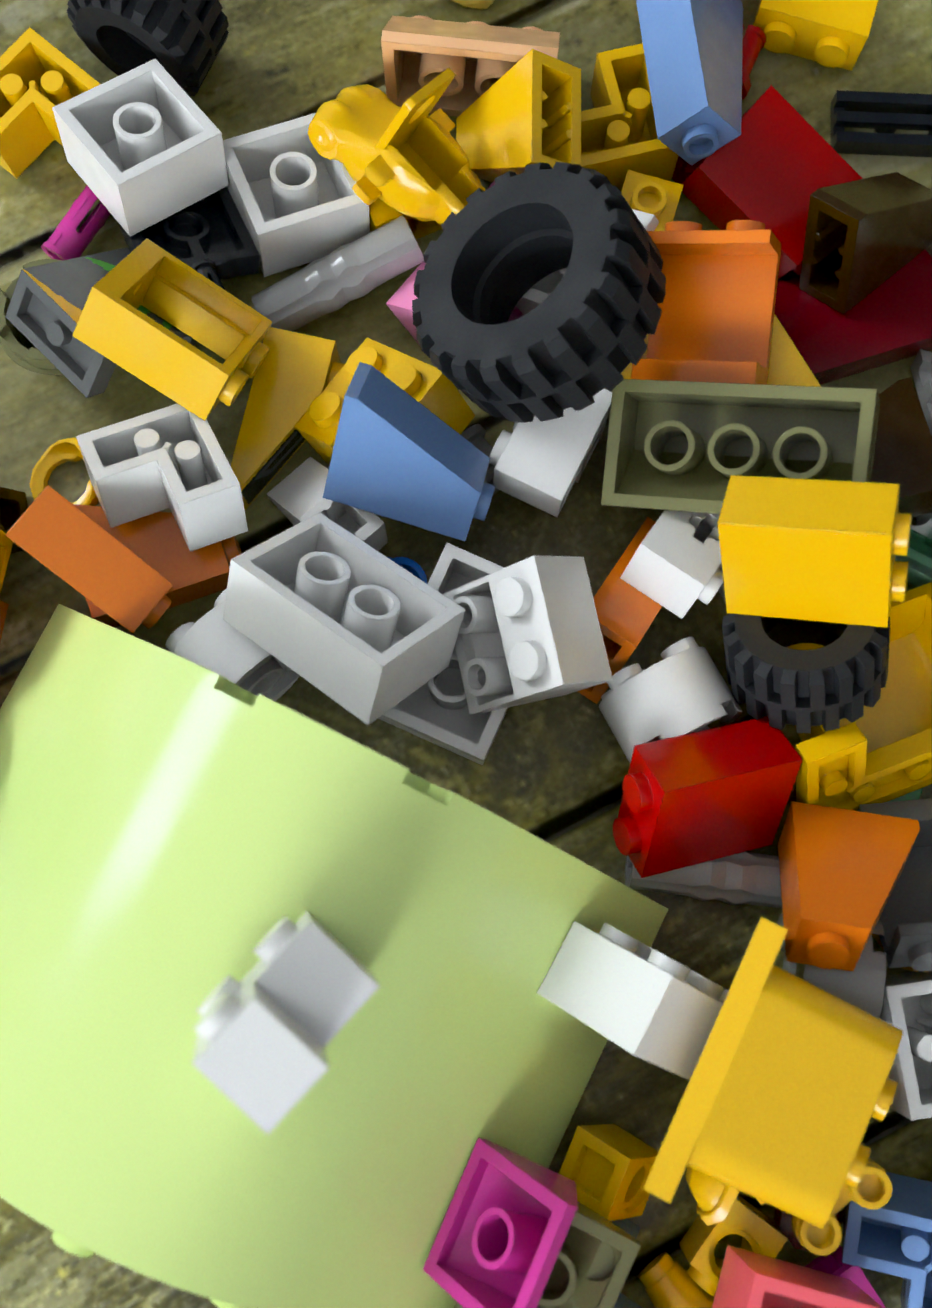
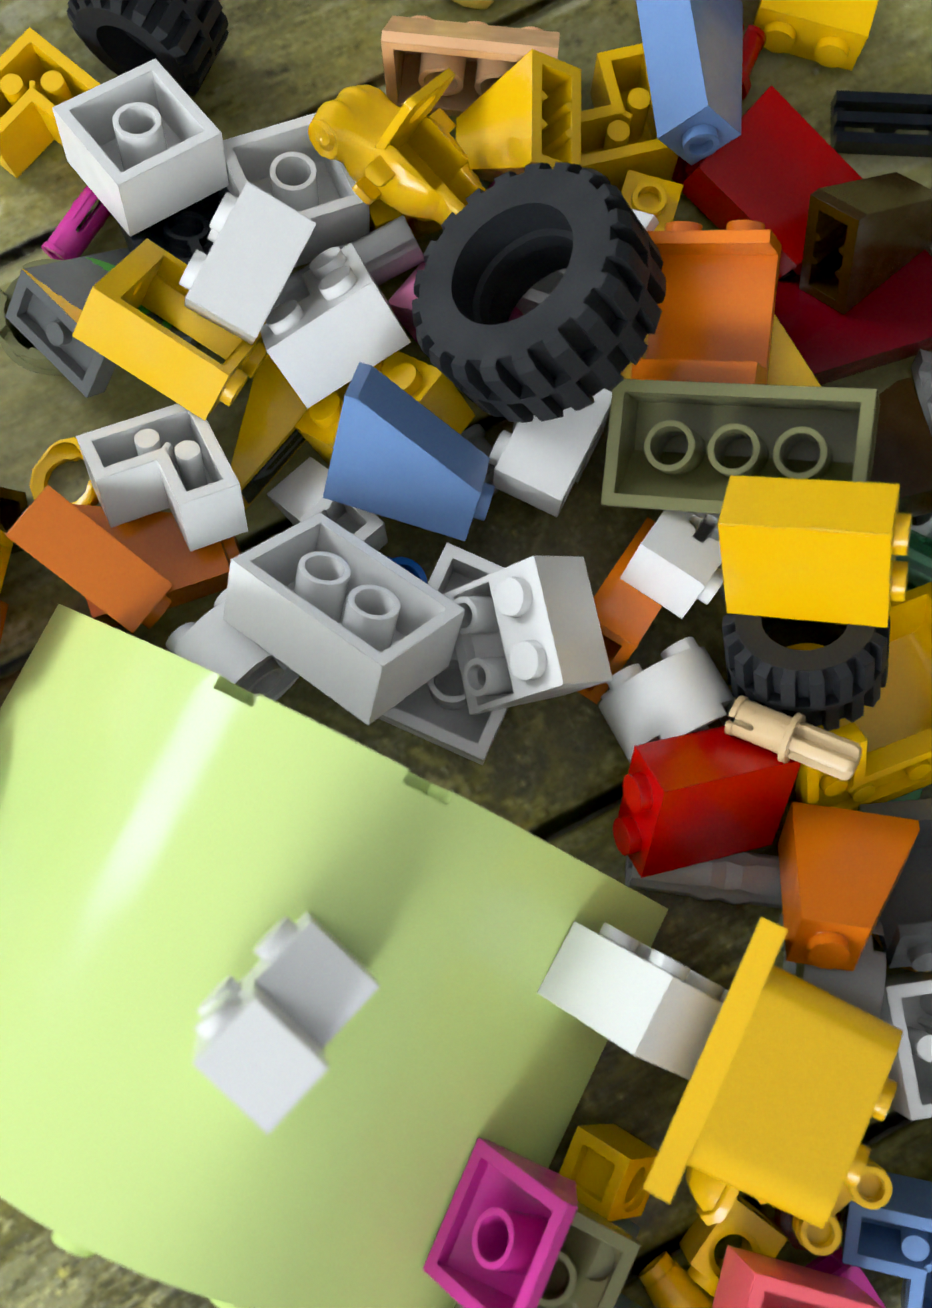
none -> white brick [179,181,317,345]
none -> white brick [260,243,411,409]
none -> tan axle [725,695,862,780]

